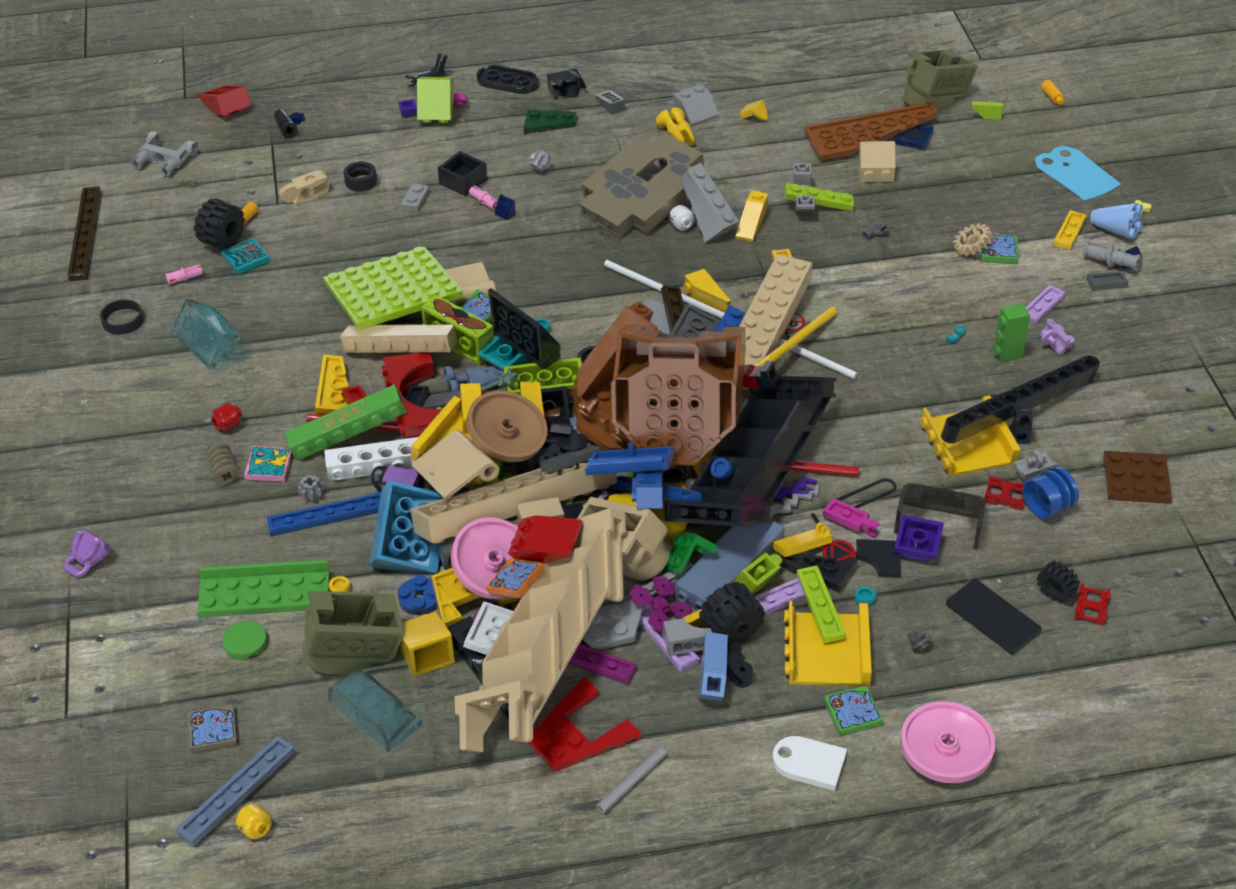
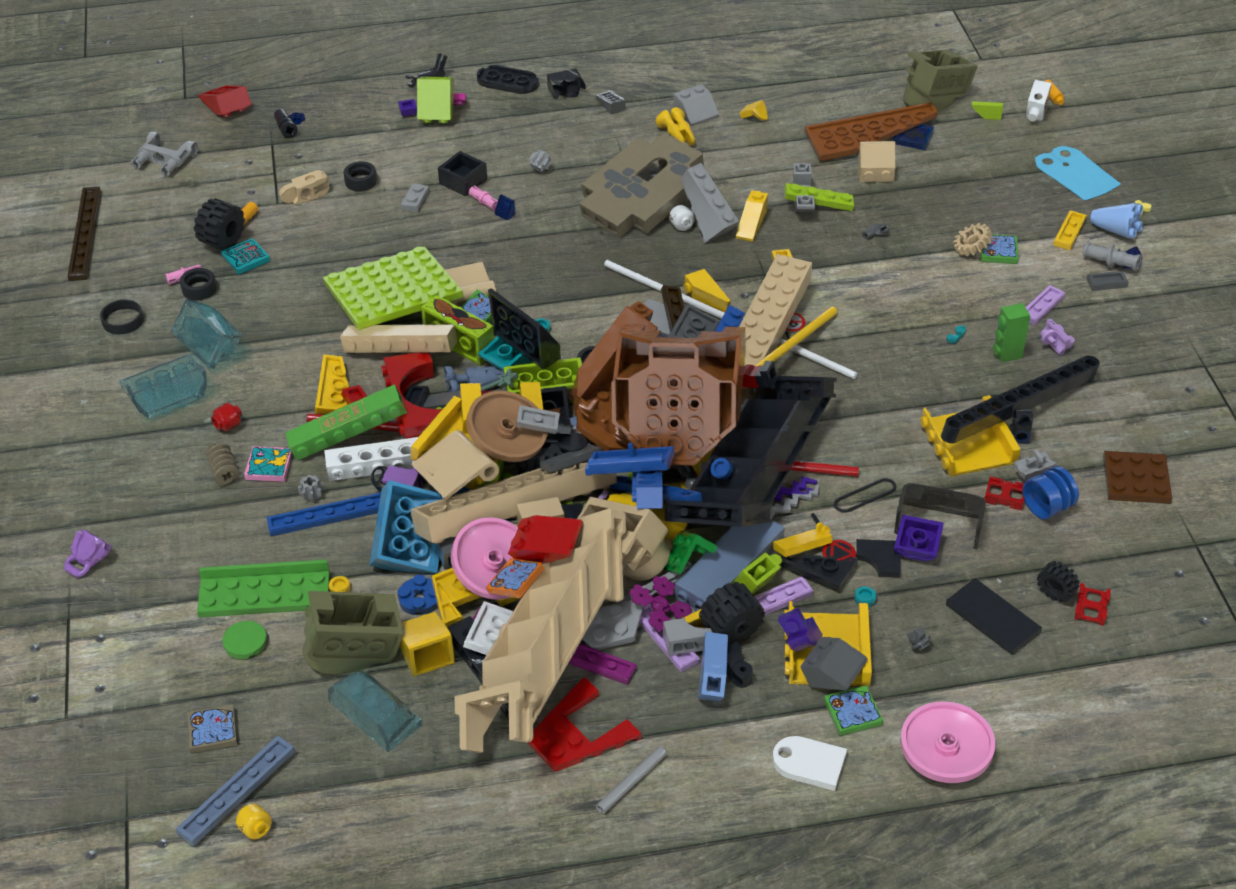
dark green wing [523,109,577,134] -> none
lime plate [796,566,846,643] -> none
dark pink plate [823,498,879,538] -> none
none -> clear light blue windscreen [119,353,207,418]
none -> black tyre [180,268,217,301]
none -> light grey plate [516,405,560,434]
none -> dark purple brick [778,608,823,652]
none -> dark grey slope [800,637,868,690]
none -> white torso [1026,80,1052,121]

